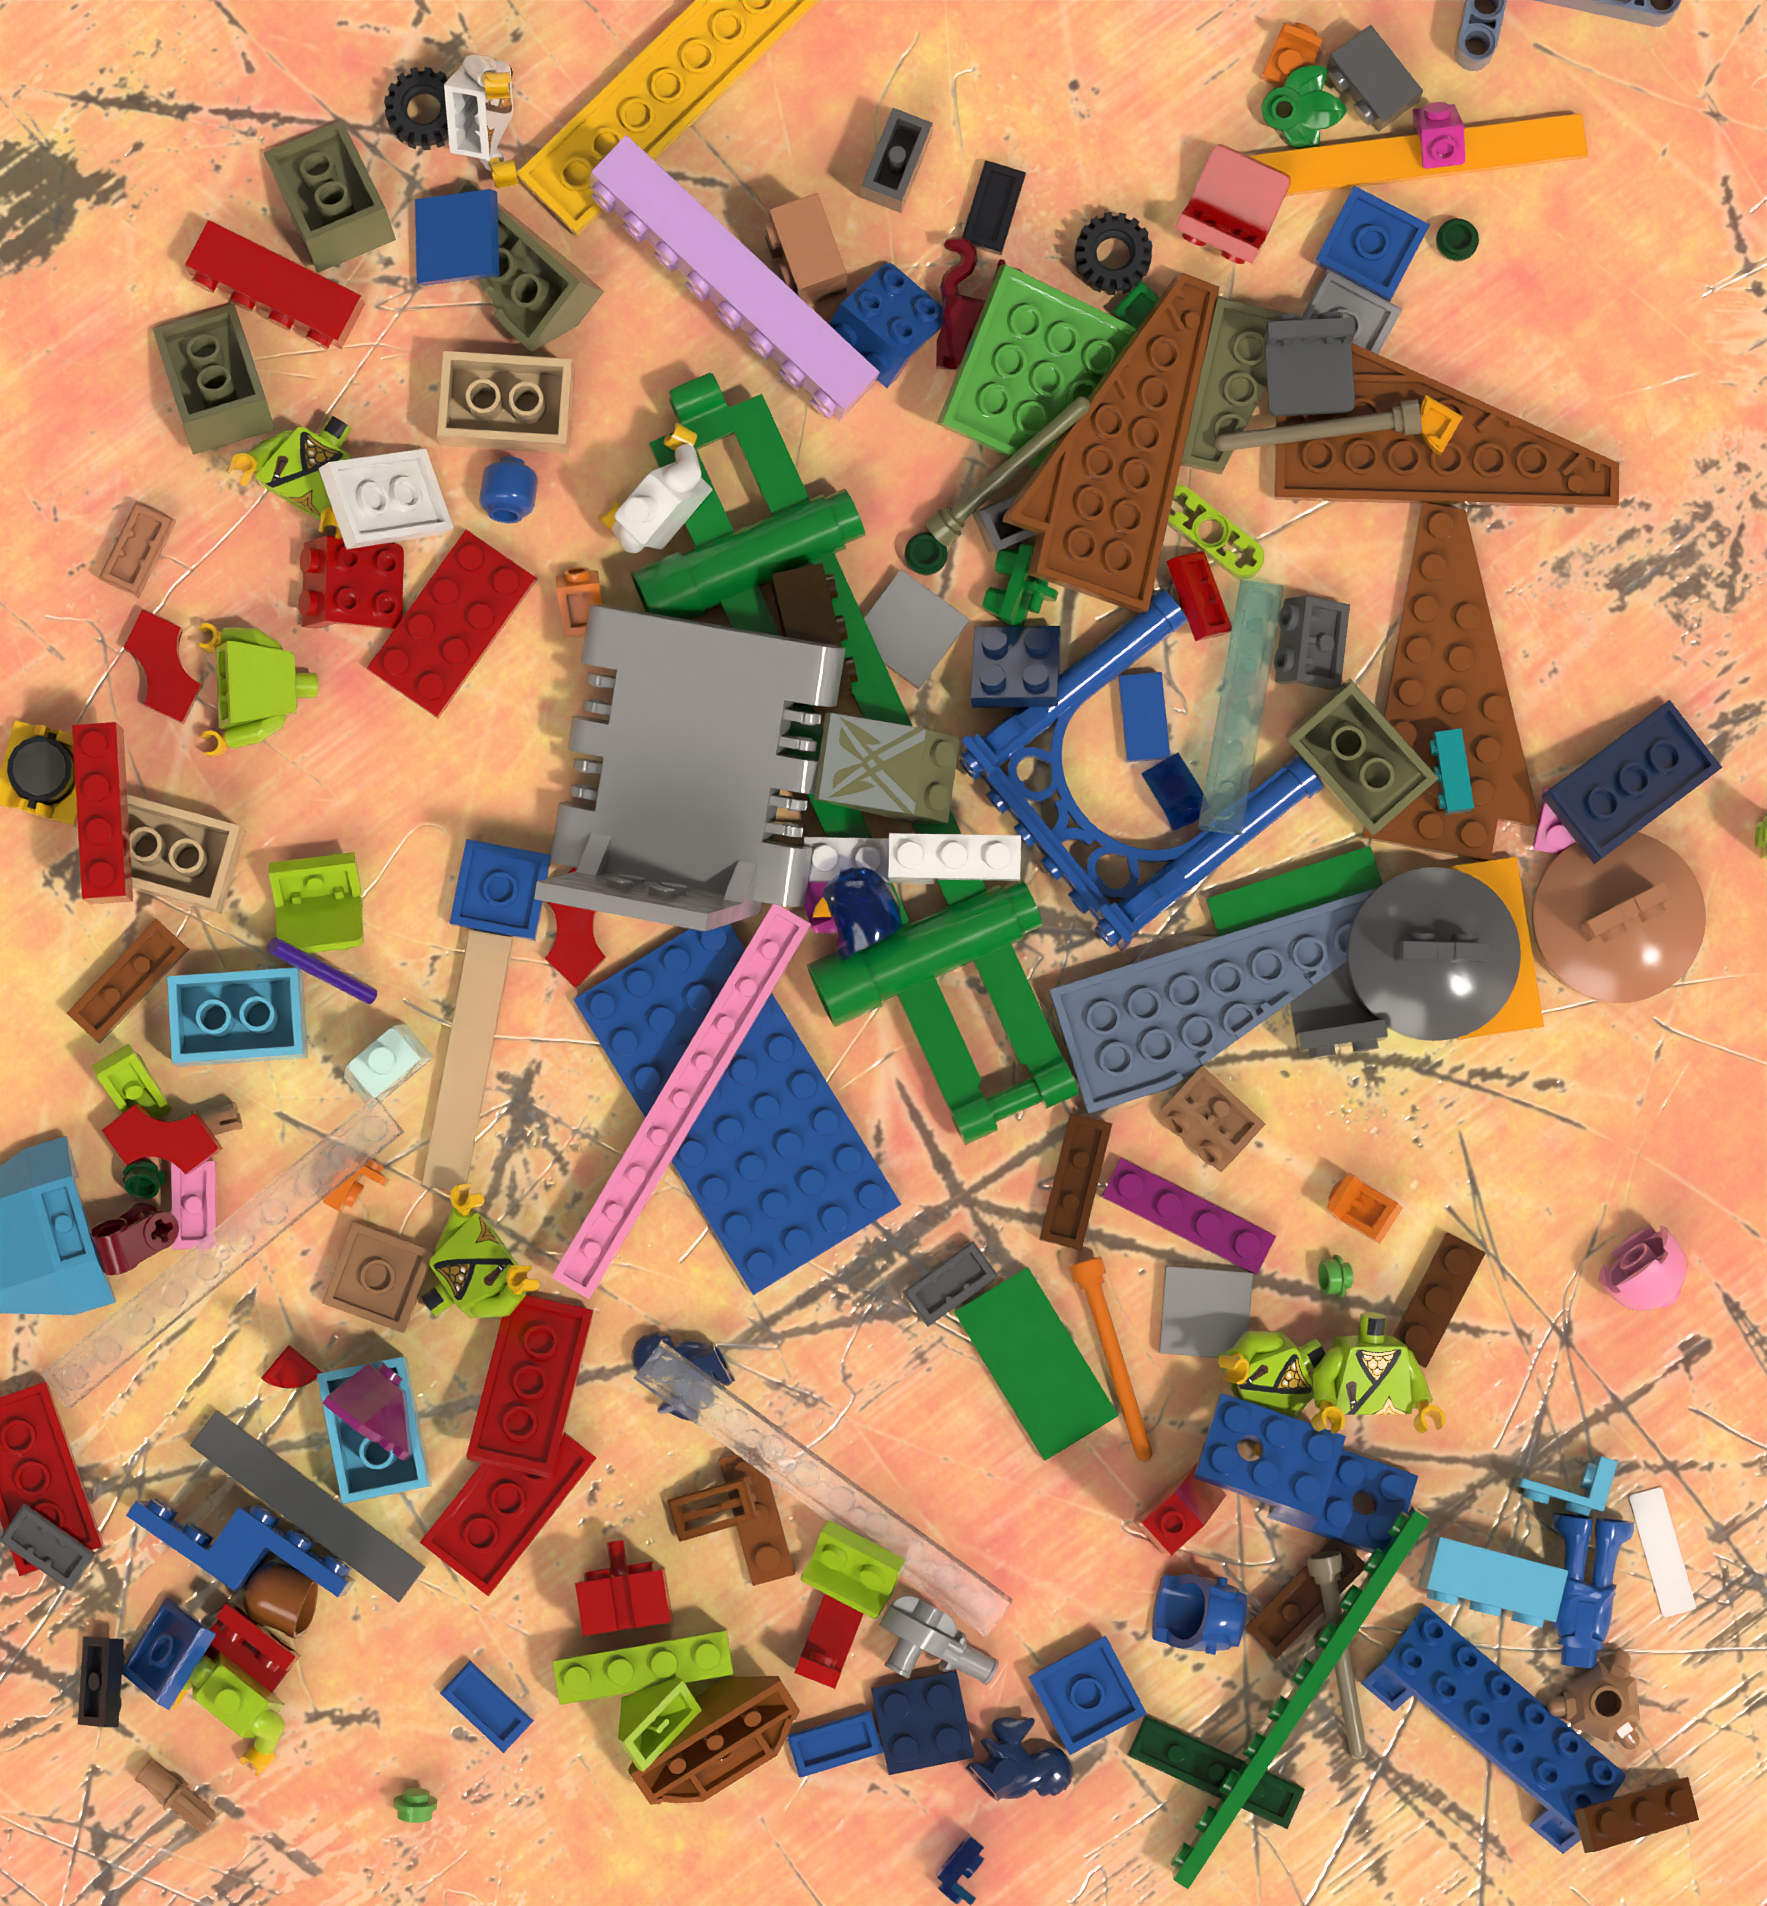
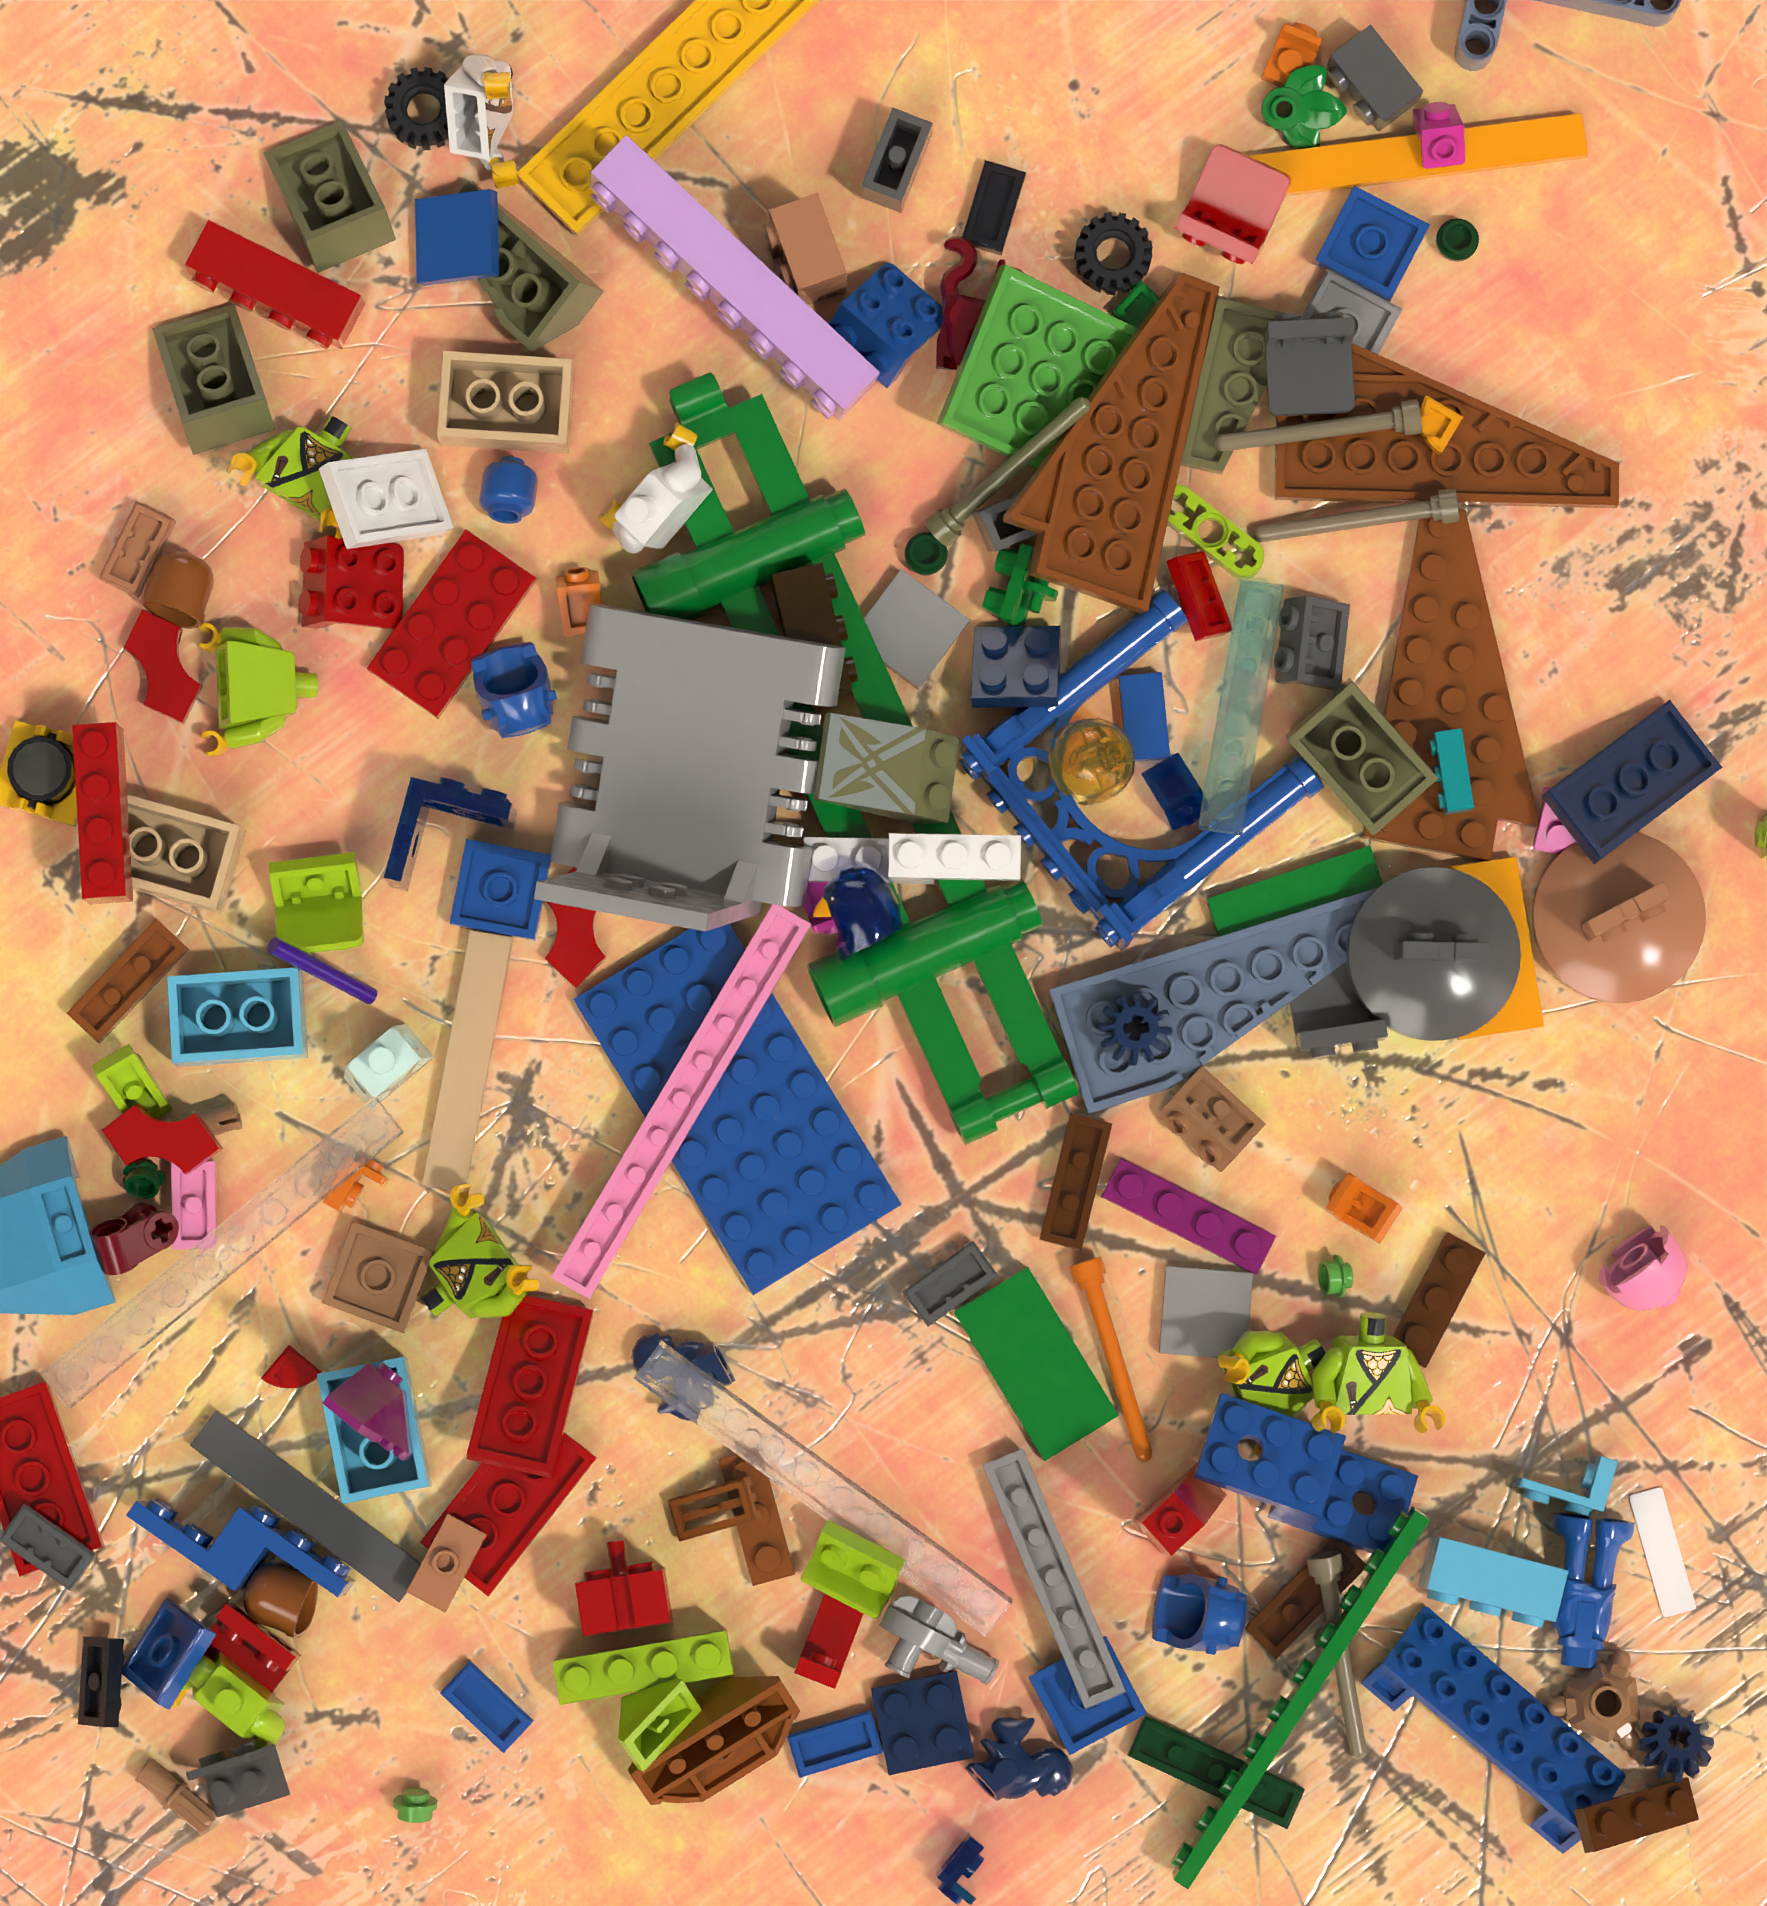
none -> dark orange helmet [141,551,214,629]
none -> dark grey bracket [186,1741,290,1818]
none -> clear blue bracket [384,777,517,891]
none -> nougat plate [406,1514,487,1613]
none -> blue helmet [471,642,557,738]
none -> light grey plate [983,1448,1126,1710]
none -> clear yellow cylinder [1048,717,1136,806]
none -> dark blue gear [1098,992,1172,1066]
none -> dark tan piece [1253,488,1460,542]
none -> dark blue gear [1638,1705,1714,1783]

